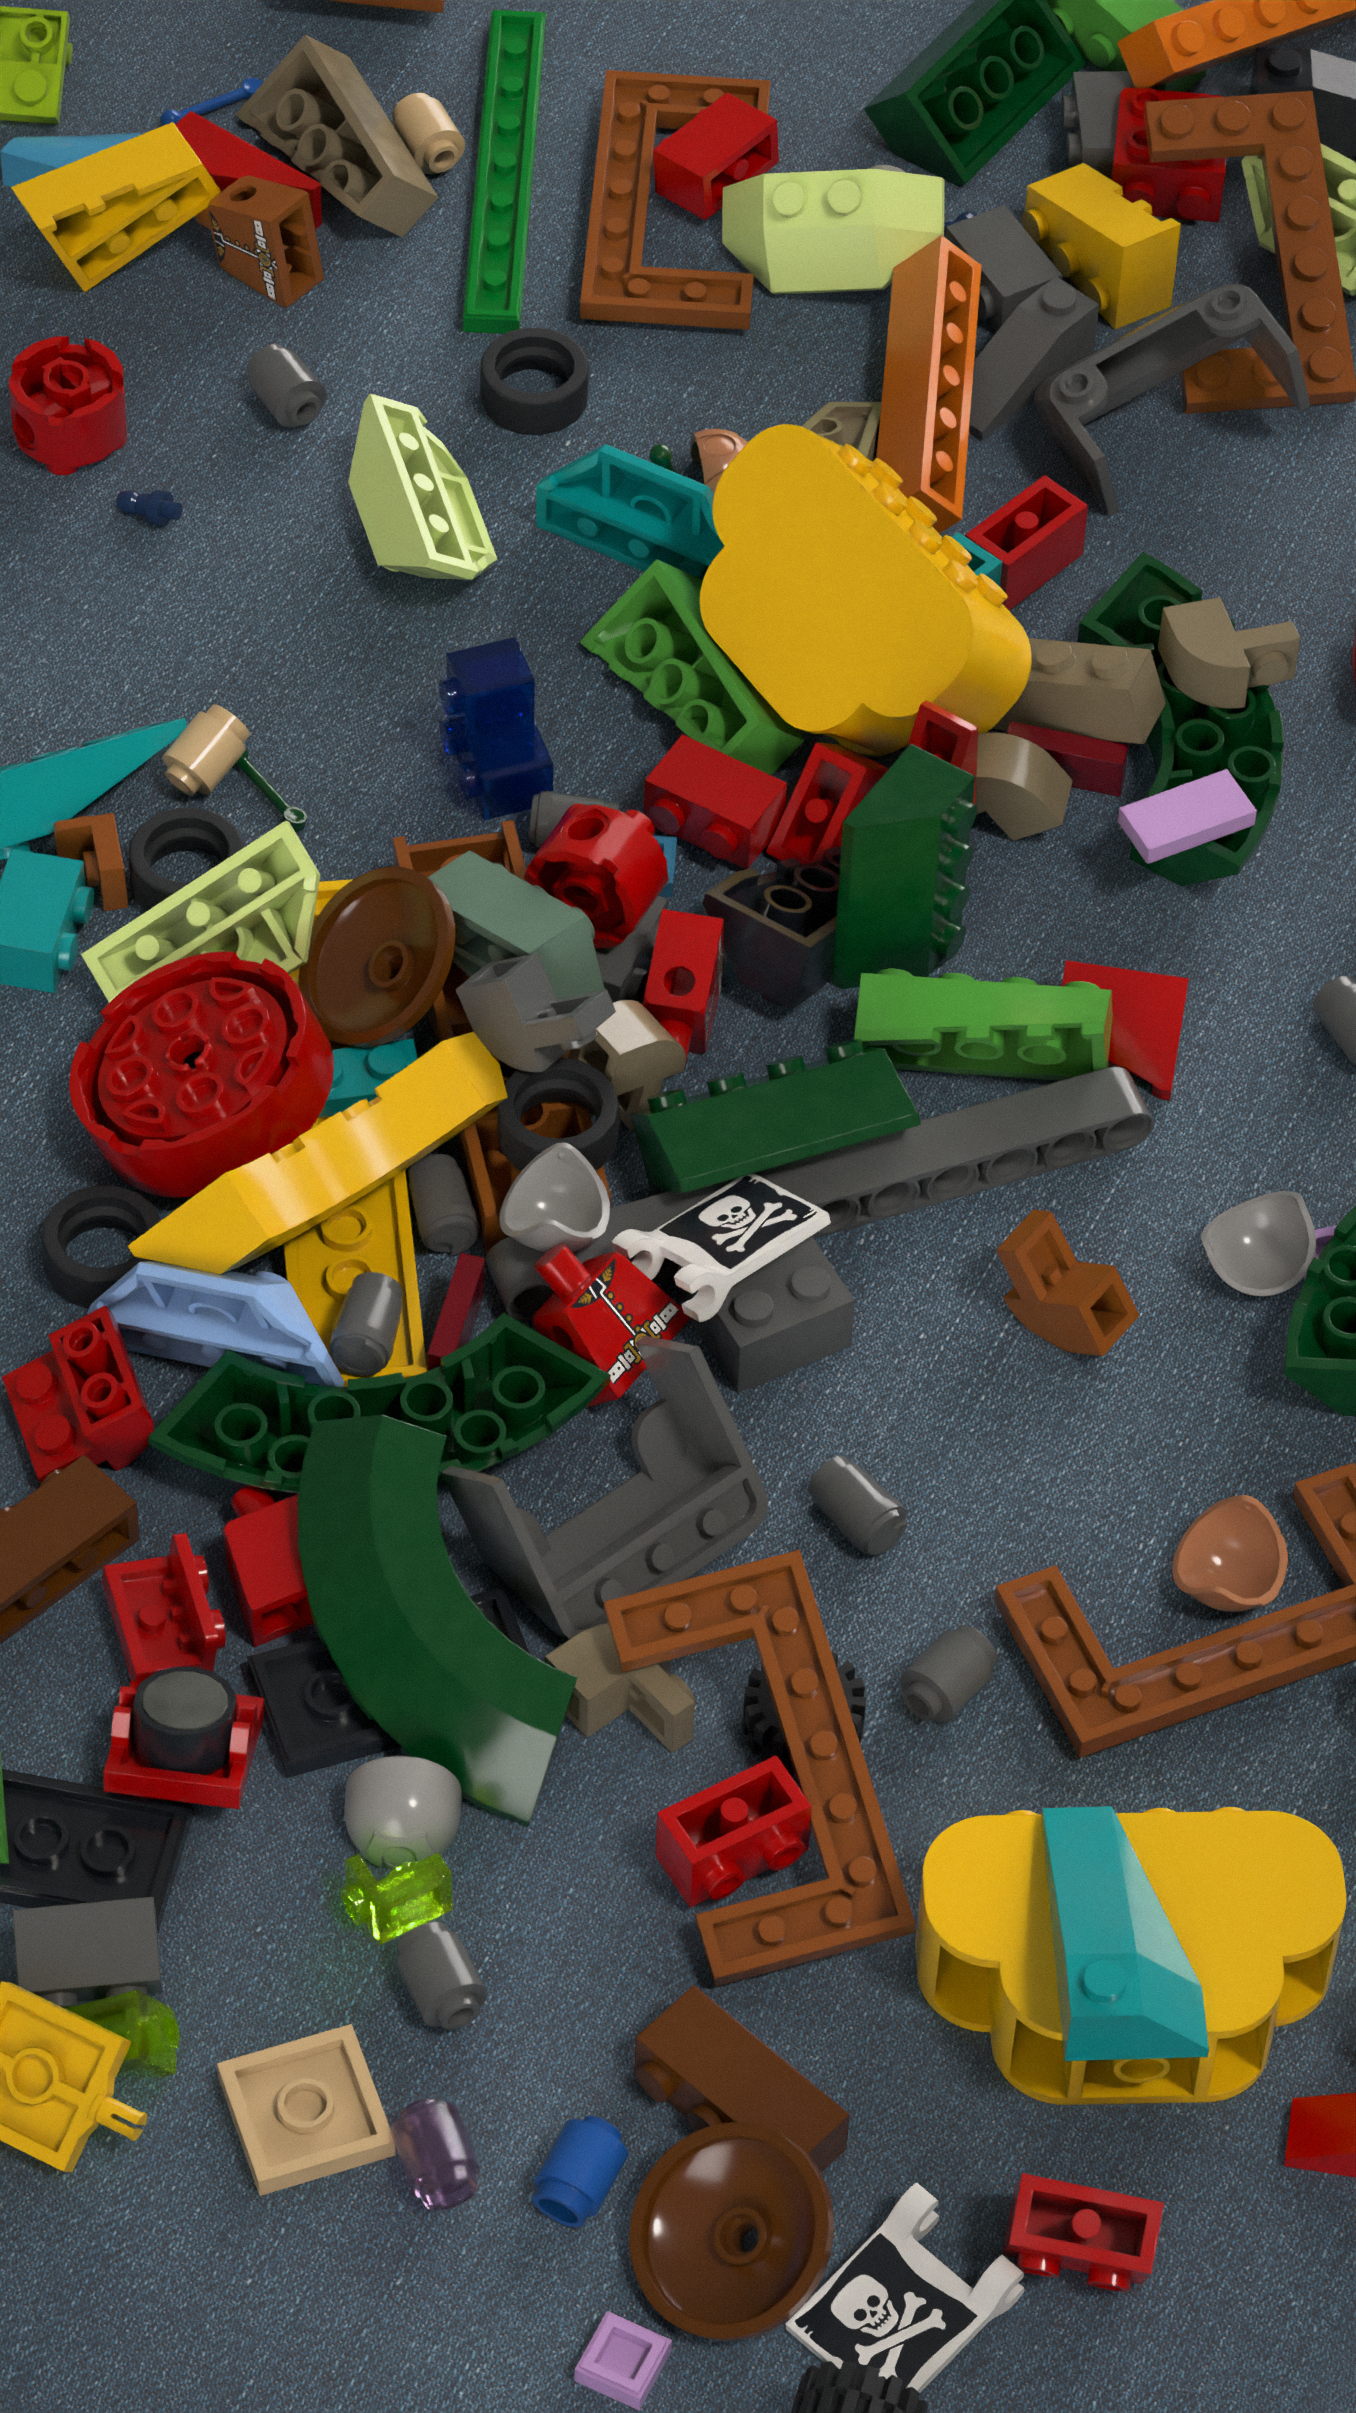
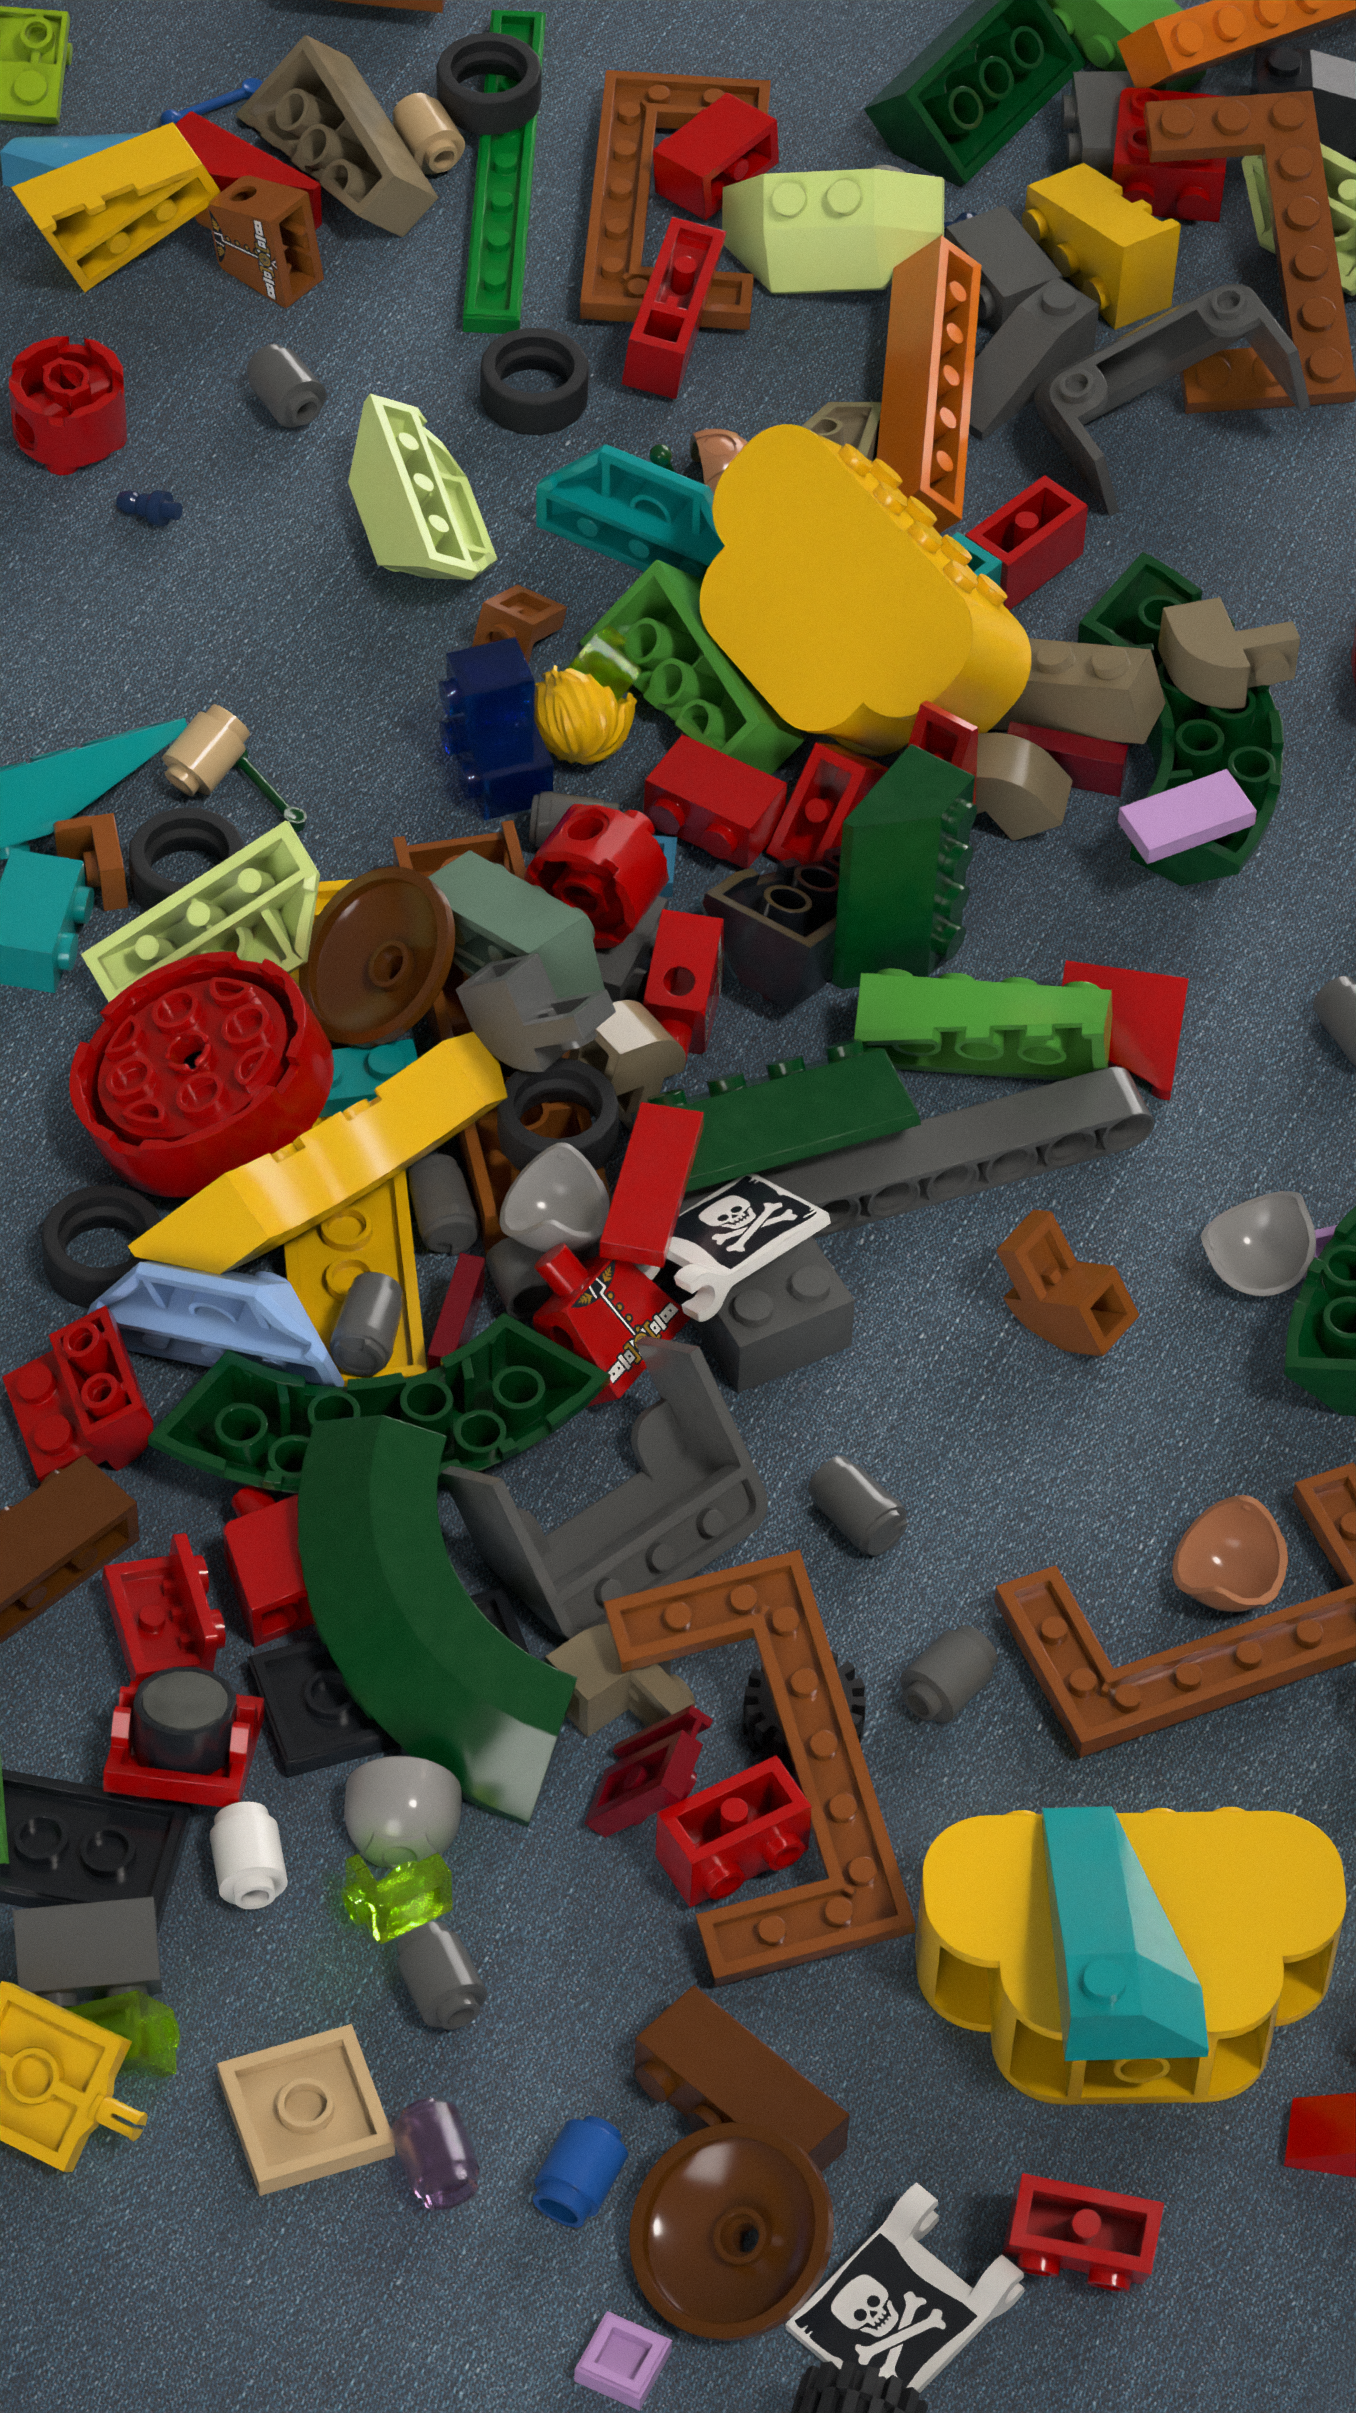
none -> white brick [210,1802,288,1909]
none -> black tyre [436,32,542,135]
none -> dark orange bracket [471,584,567,676]
none -> yellow hair [531,665,637,765]
none -> clear neon green bracket [567,624,641,703]
none -> dark red plate [584,1705,713,1838]
none -> red tile [600,1102,704,1268]
none -> red slope [621,217,727,399]

